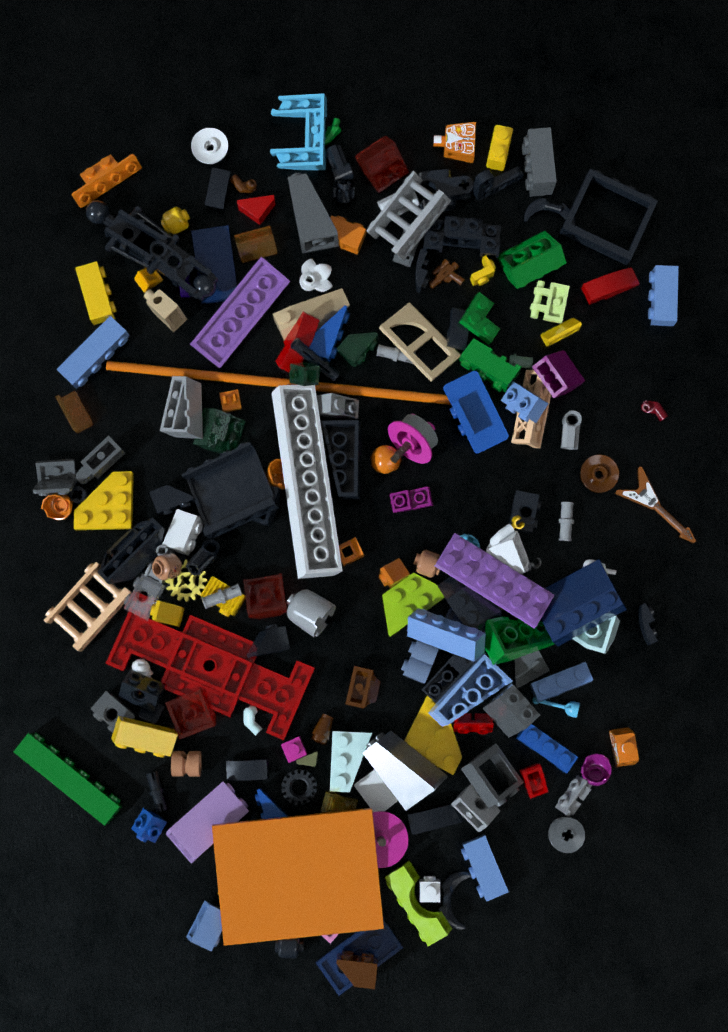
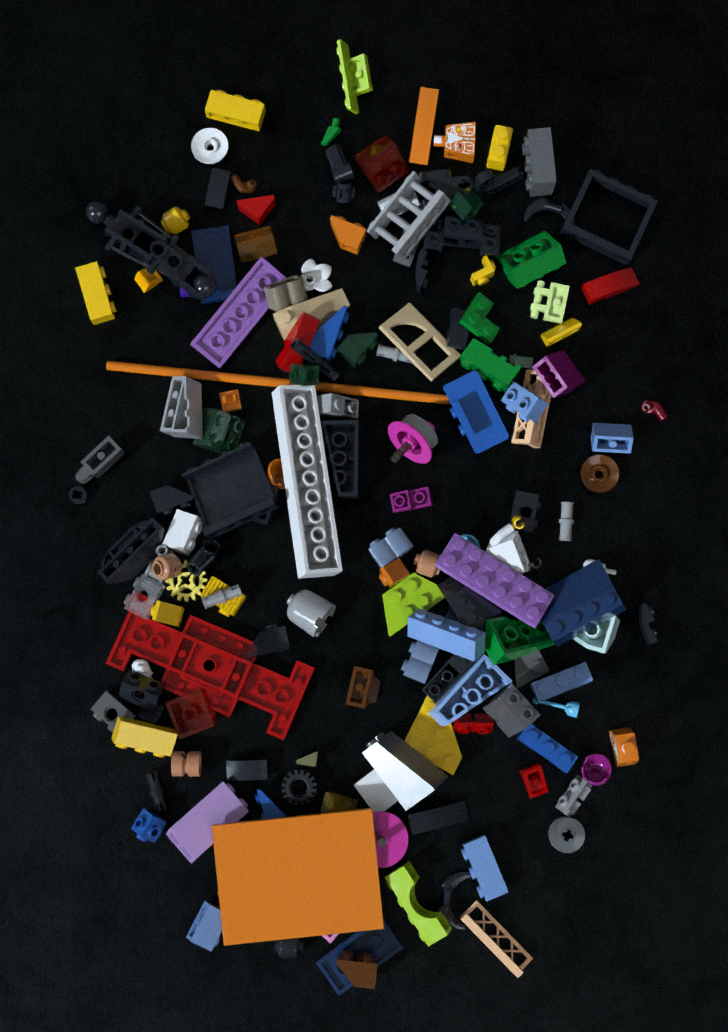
green brick [13,732,123,826] -> none
dark grey bracket [33,459,77,496] -> none
orange hair [41,492,73,520] -> none
light nougat fence [44,562,133,652] -> none
clear orange panel [56,391,94,433] -> none
medium blue brick [57,316,129,389] -> none
orange bracket [72,154,142,208] -> none
yellow plate [74,471,133,530] -> none
tan torso [144,289,187,332] -> none
clear red slope [243,573,287,619] -> none
light aqua arm [244,705,262,736] -> none
medium azure wedge [270,94,327,170] -> none
dark pink brick [281,736,307,763] -> none
dark grey slope [288,173,339,253] -> none
reddish brown cone [311,714,333,745] -> none
light aqua wedge [330,731,372,792] -> none
orange window [339,537,364,566] -> none
orange hair [370,445,401,474] -> none
white brick [419,876,440,902] -> none
reddish brown piece [428,259,465,289] -> none
light grey brick [451,784,500,832] -> none
dark grey window [461,744,524,808] -> none
light grey piece [561,410,582,450] -> none
piece [615,467,696,543] -> none
medium blue brick [648,265,678,326] -> none
none -> yellow brick [205,90,266,132]
none -> dark tan brick [264,275,307,312]
none -> lime bracket [336,39,373,114]
none -> sand blue brick [368,527,413,568]
none -> orange slope [409,87,439,165]
none -> clear green brick [449,187,483,220]
none -> light nougat fence [460,900,533,978]
none -> medium blue brick [591,423,634,453]

